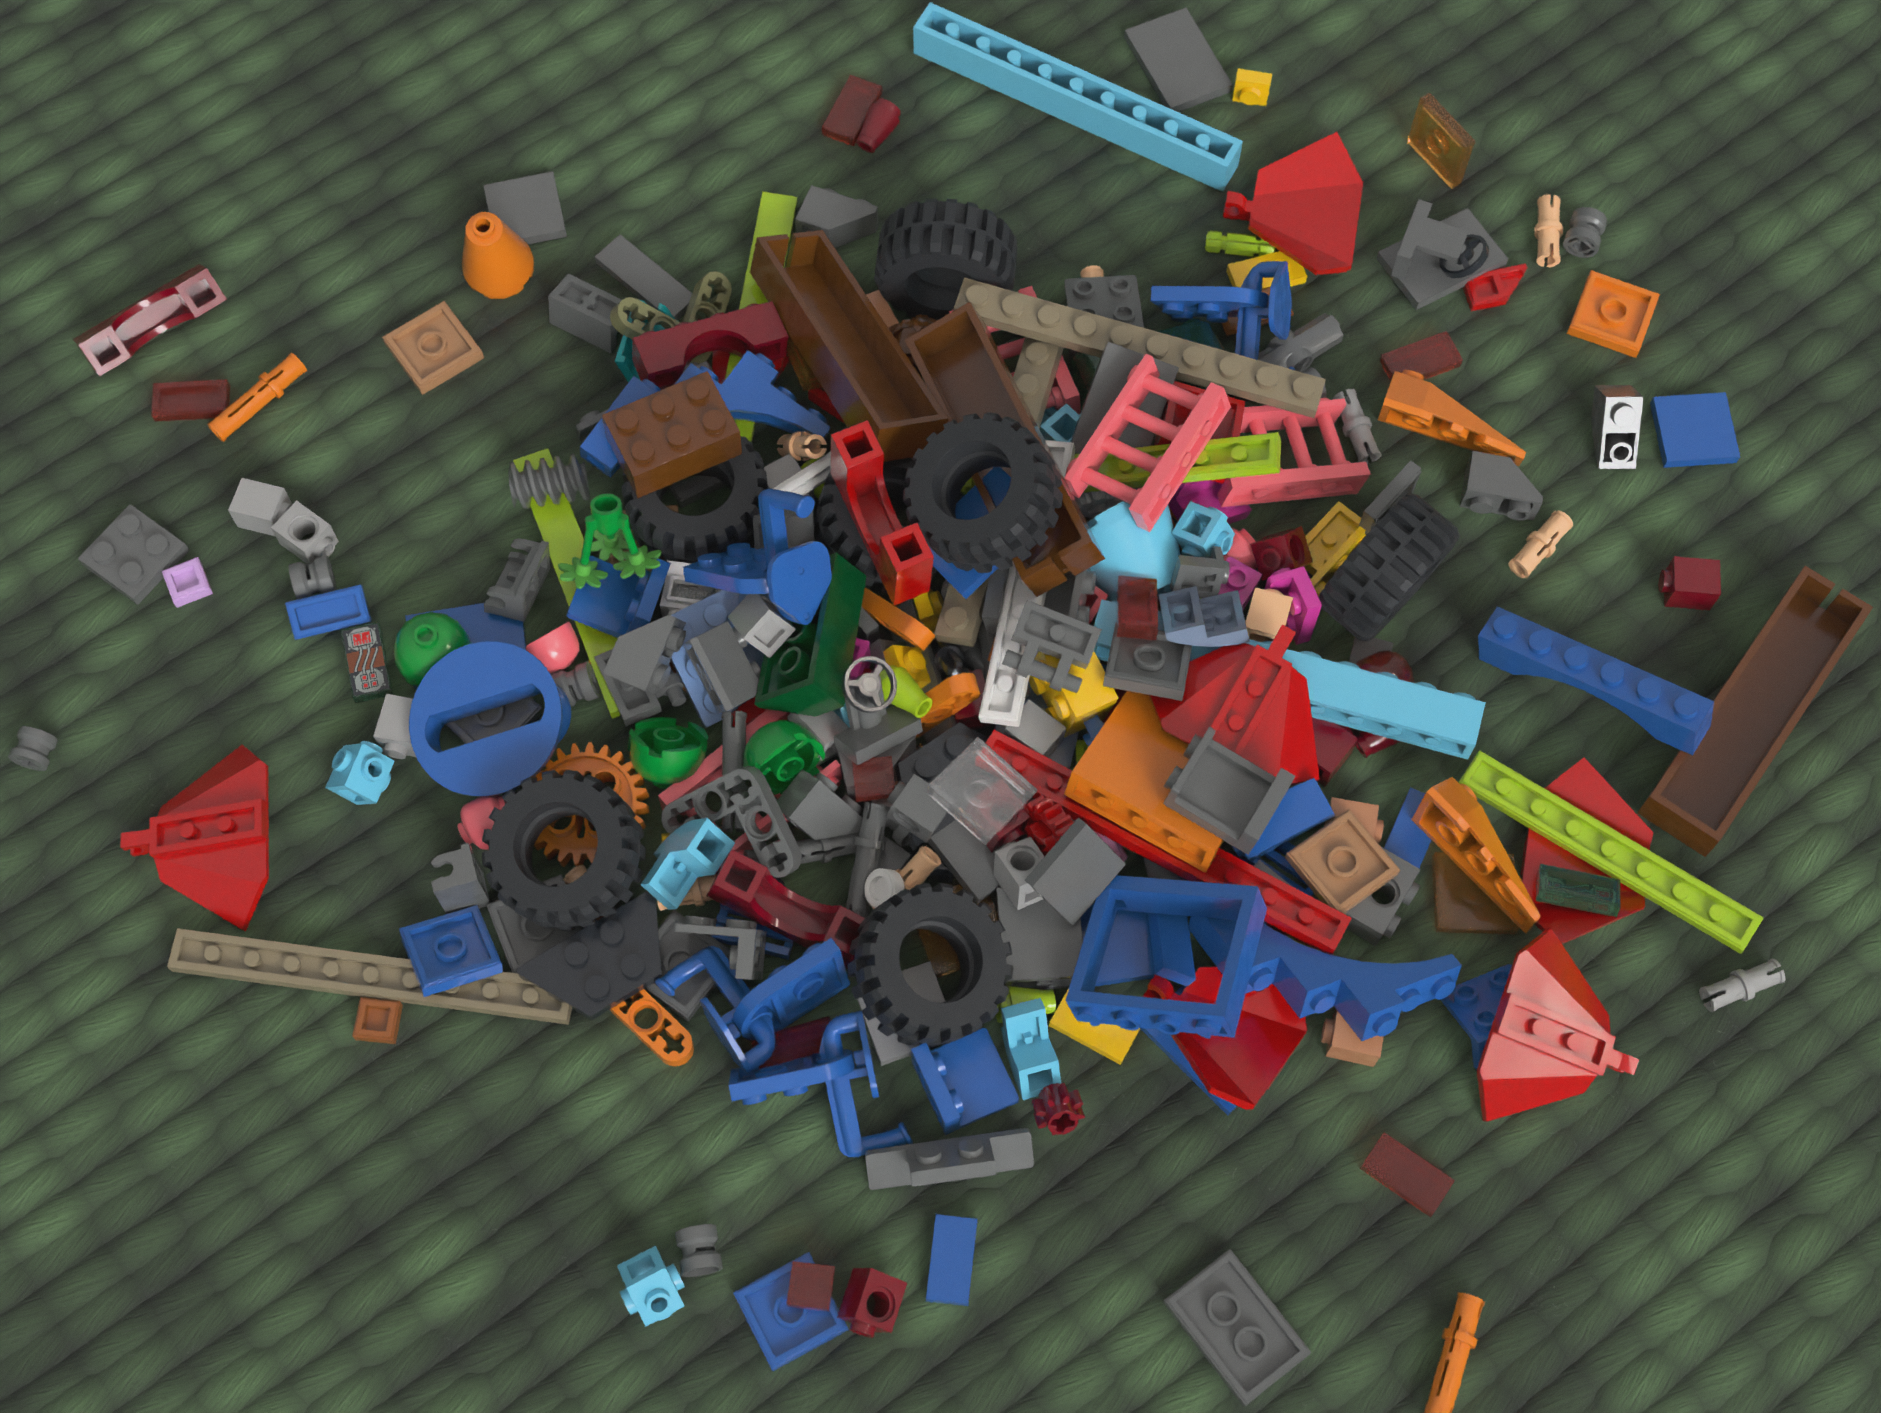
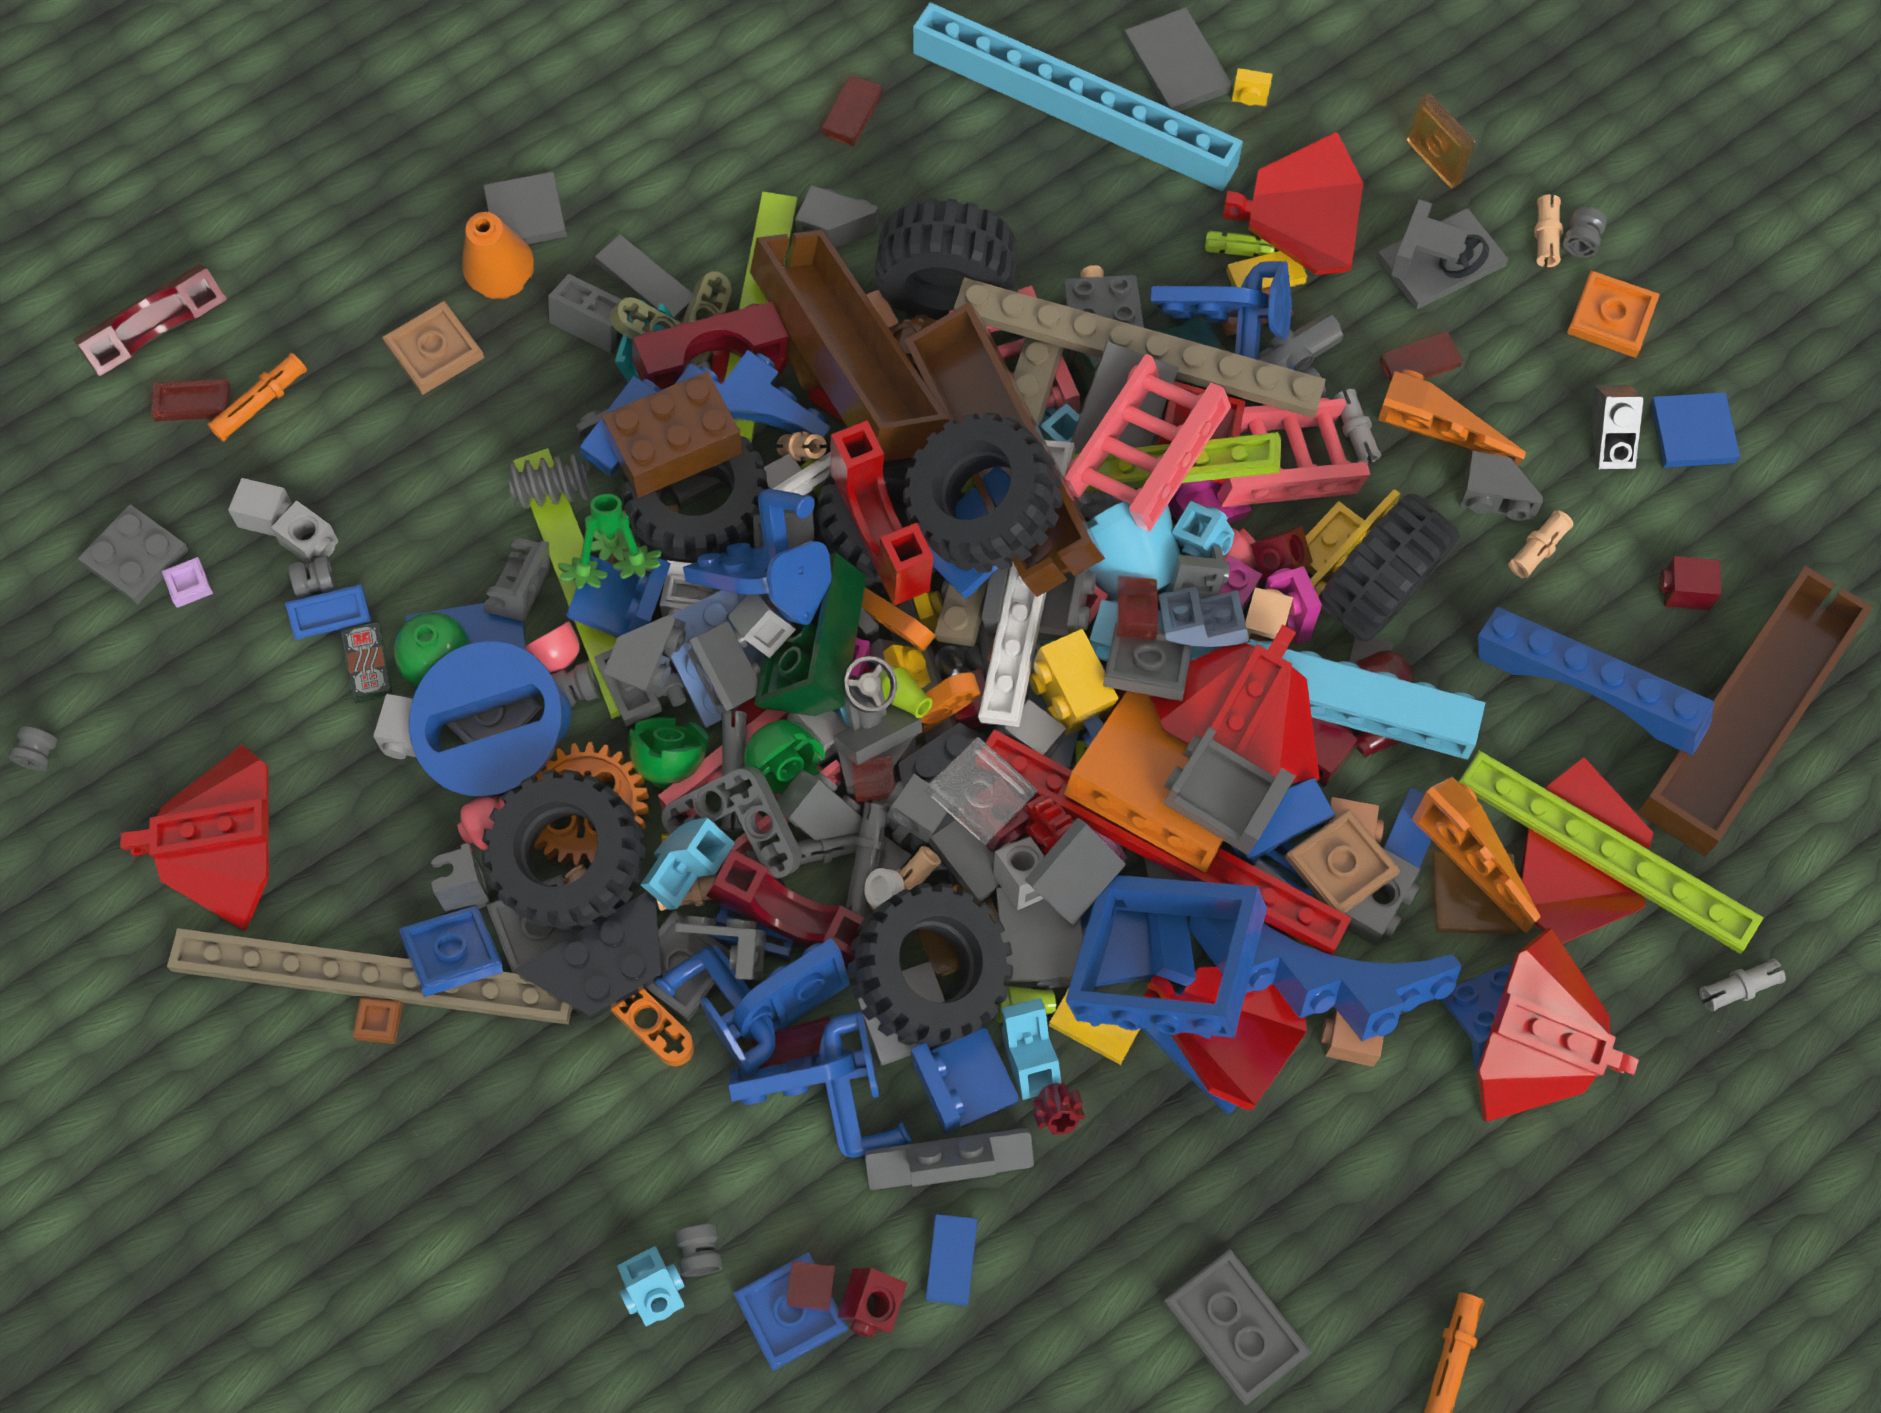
medium azure brick [325,741,395,805] -> none
dark red cone [856,98,901,153] -> none
dark grey plate [1002,600,1102,694] -> none
dark grey tile [1359,461,1421,535] -> none
clear red tile [1360,1132,1455,1217] -> none
red tile [1463,263,1527,311] -> none
clear green tile [1536,864,1620,917] -> none

